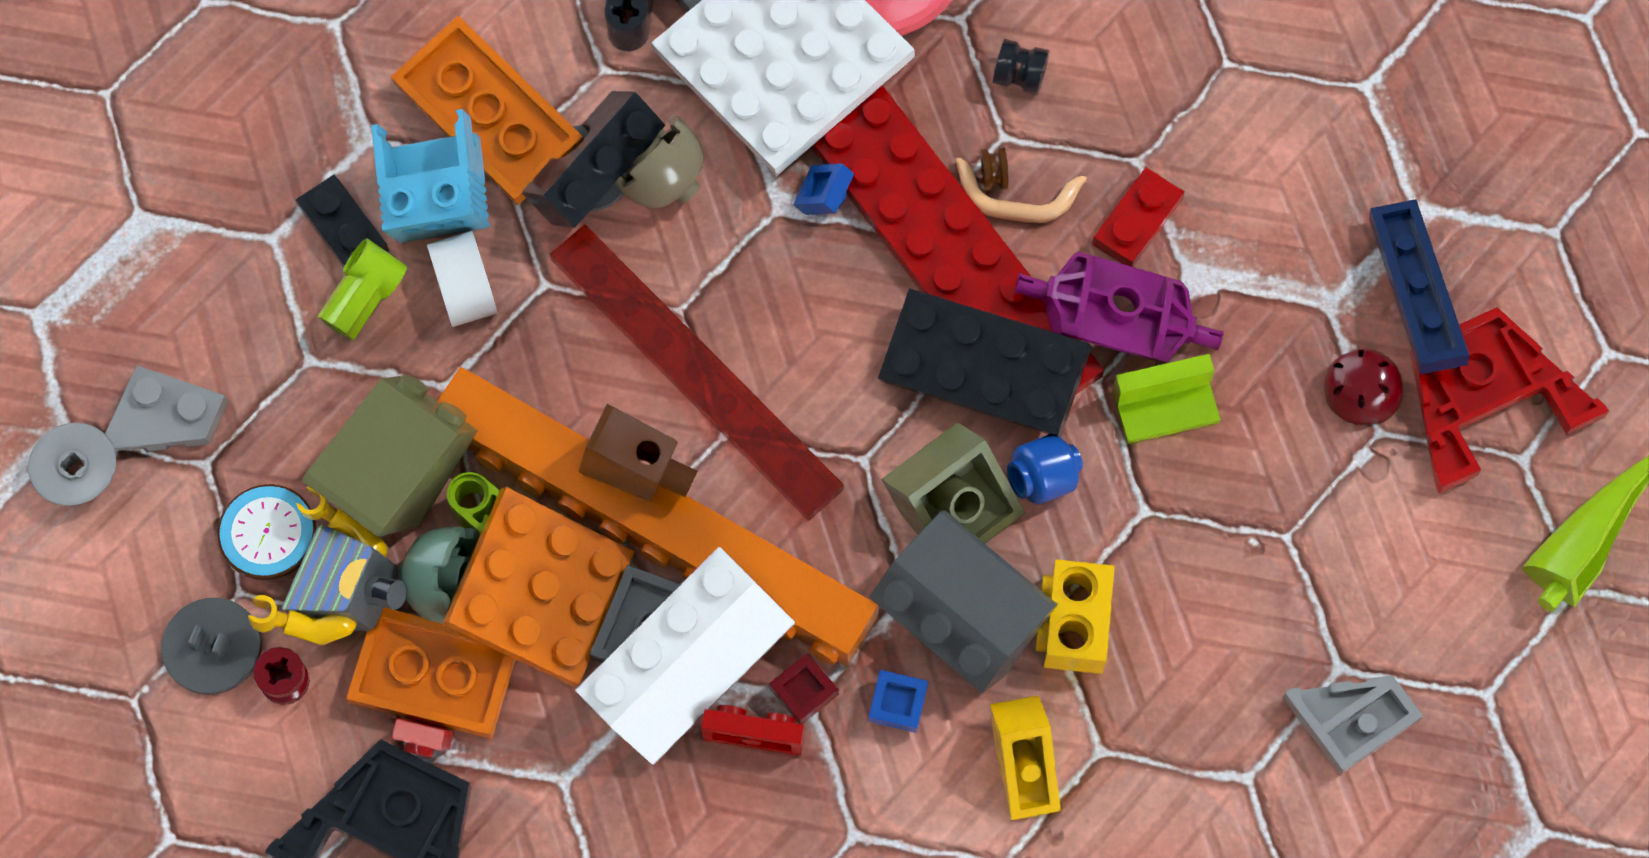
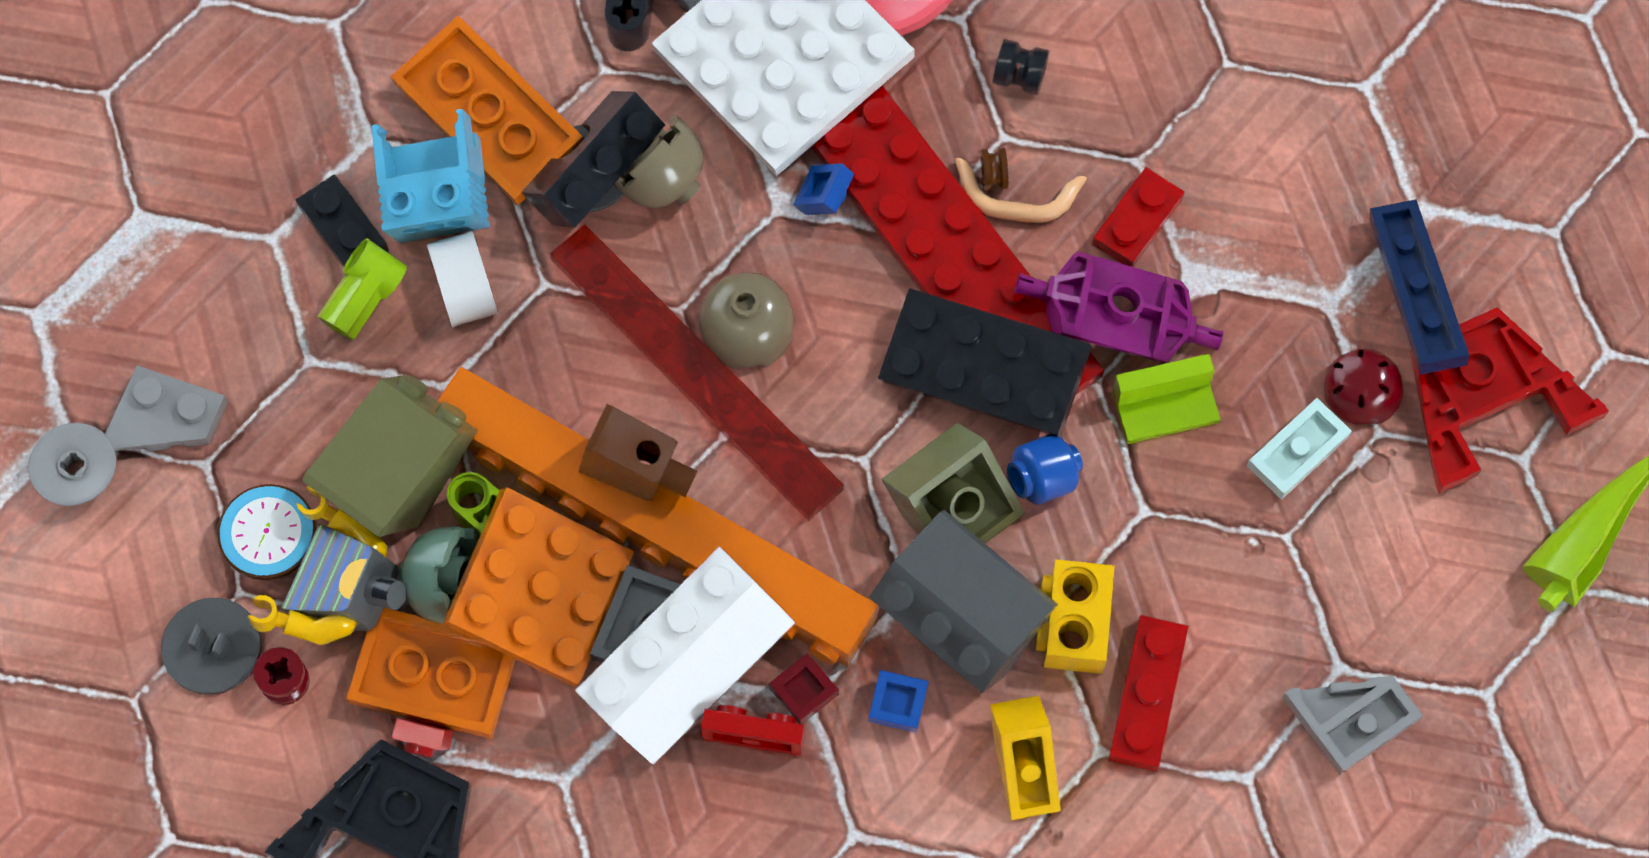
none -> dark tan cylinder [699,272,794,370]
none -> red plate [1108,615,1189,772]
none -> light aqua plate [1247,398,1352,500]

